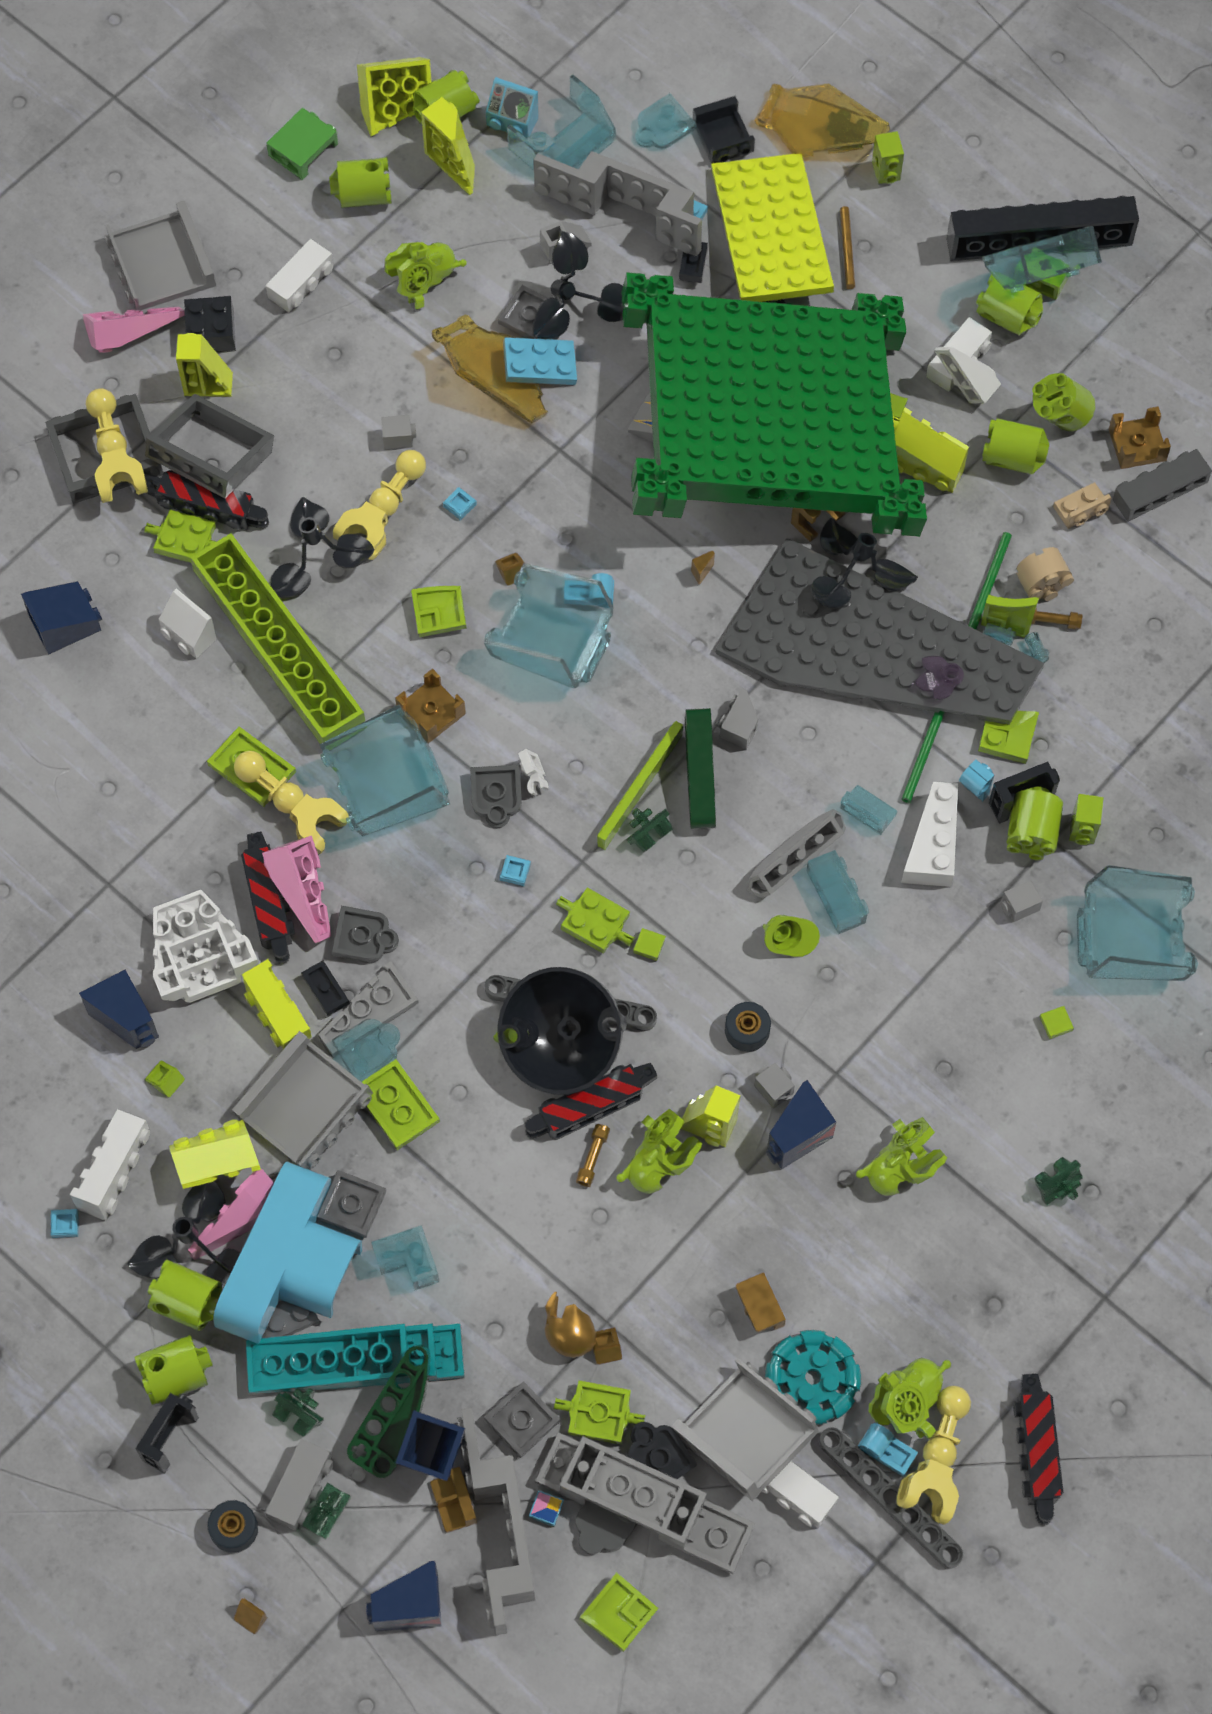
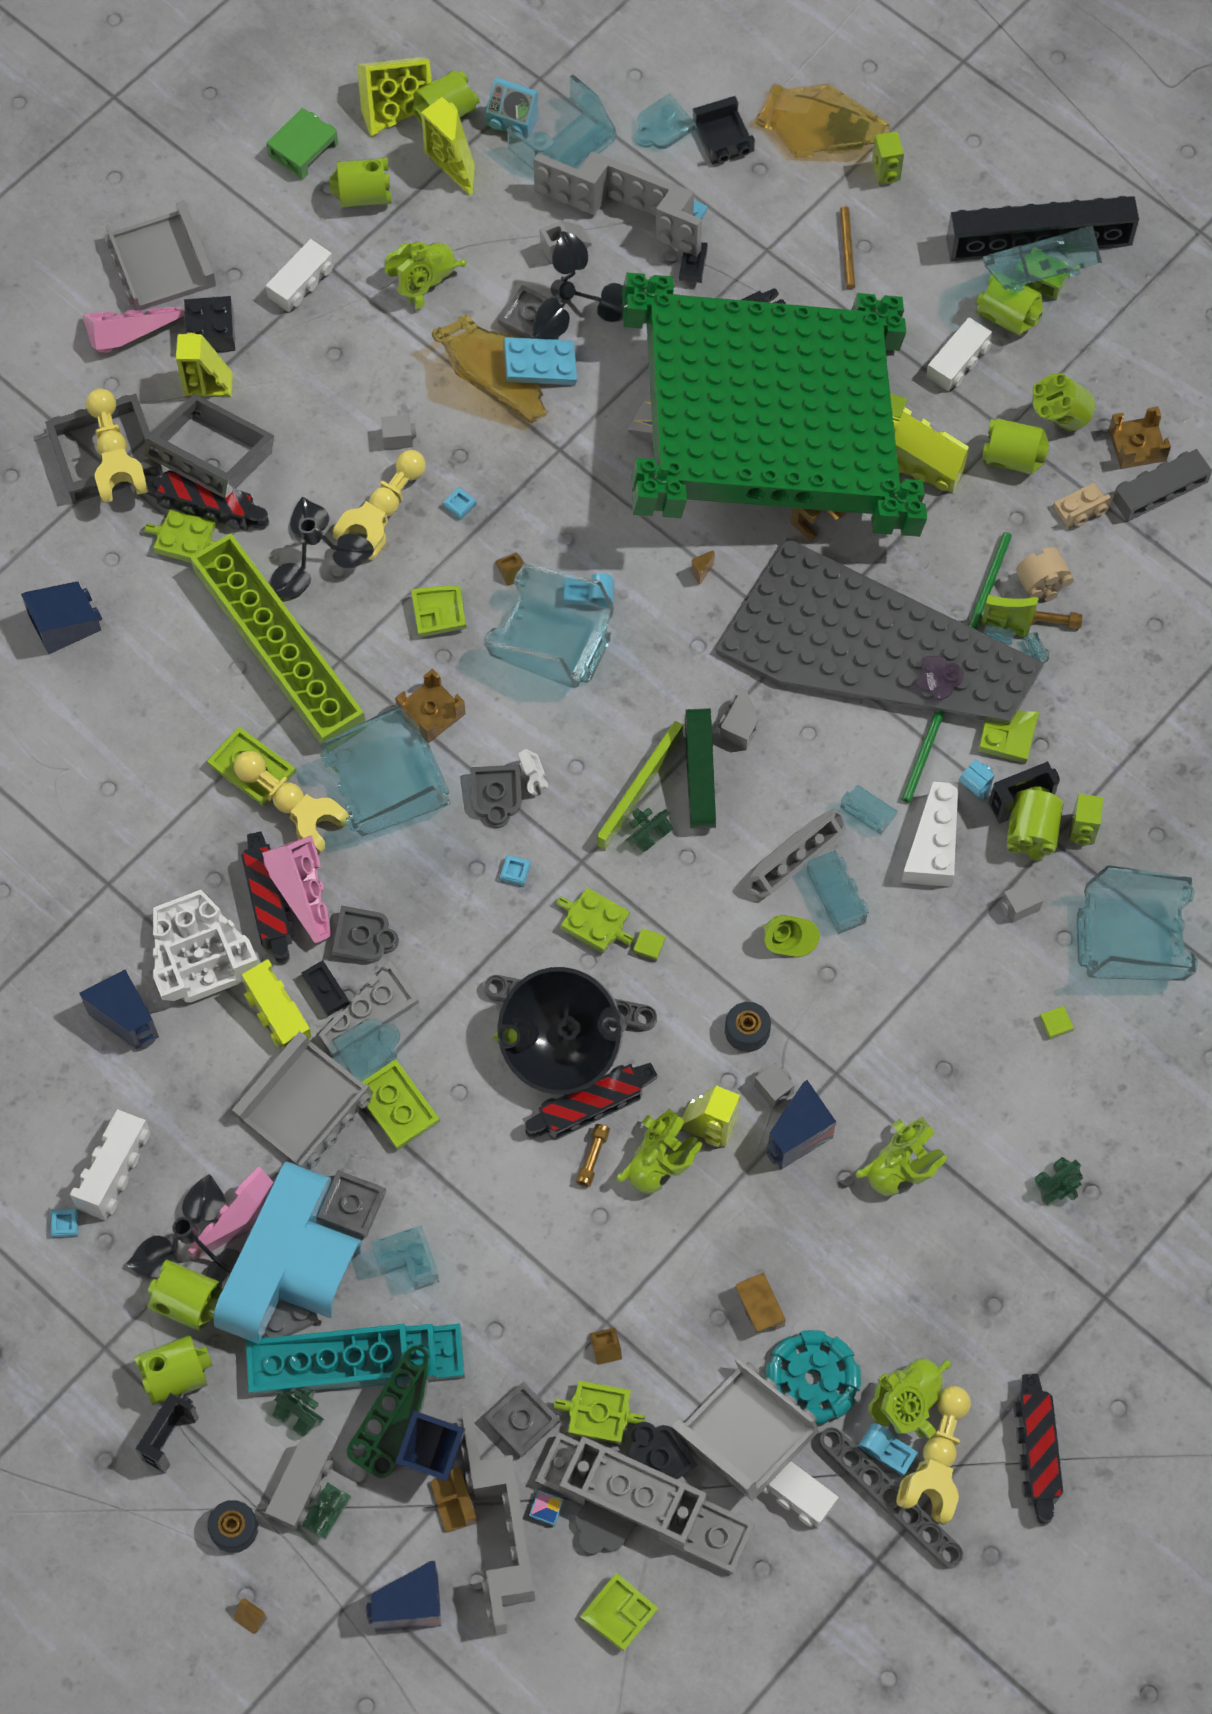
lime slope [145,1060,185,1097] -> none
white slope [159,588,217,659] -> none
neon yellow wedge [169,1119,261,1189] -> none
pearl gold helmet [544,1292,596,1358] -> none
neon yellow plate [711,153,834,302] -> none
black plant [811,518,918,608] -> none
white slope [934,347,1001,404] -> none

